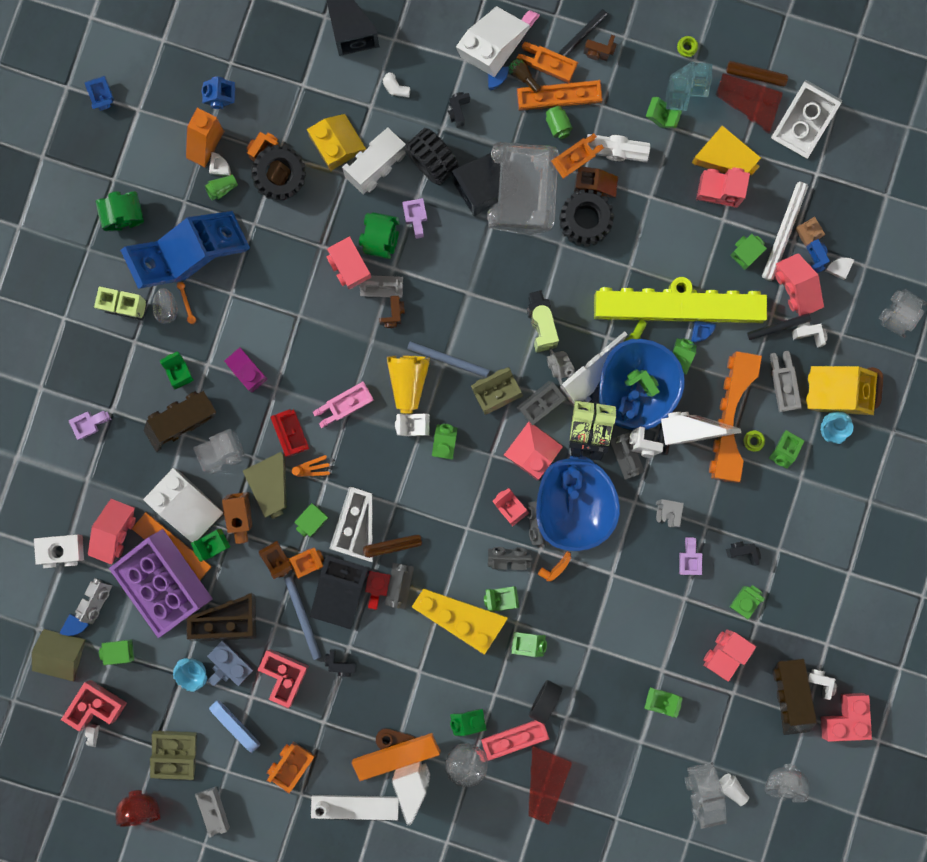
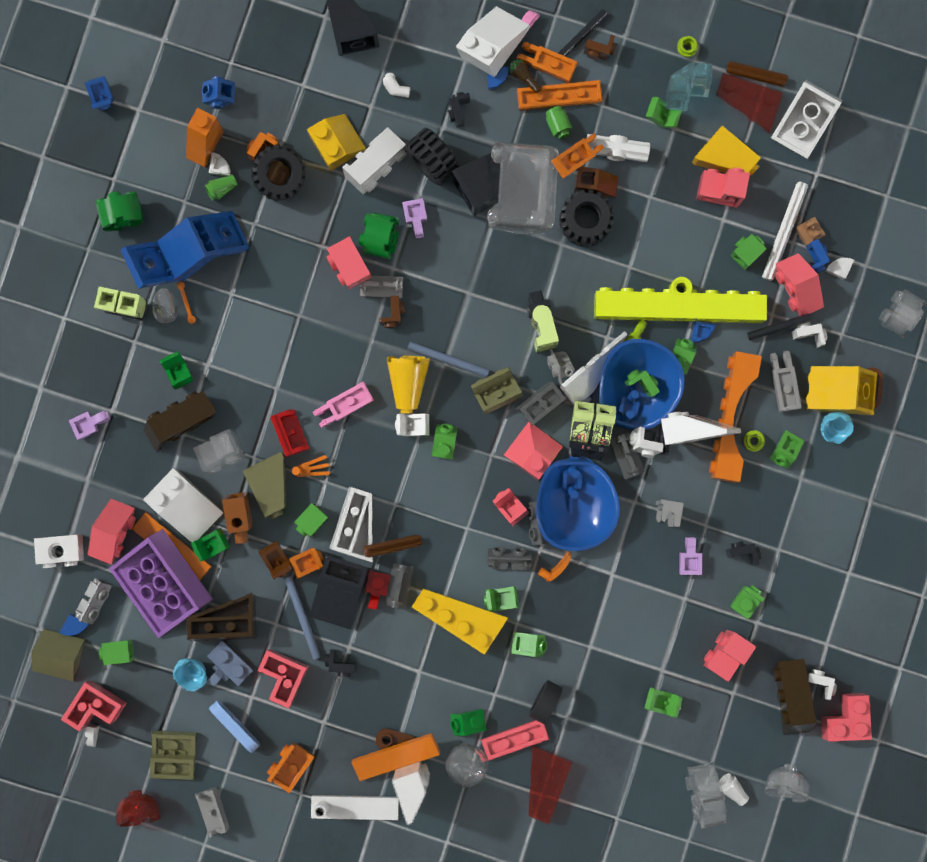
magenta slope [224,347,268,393] -> none

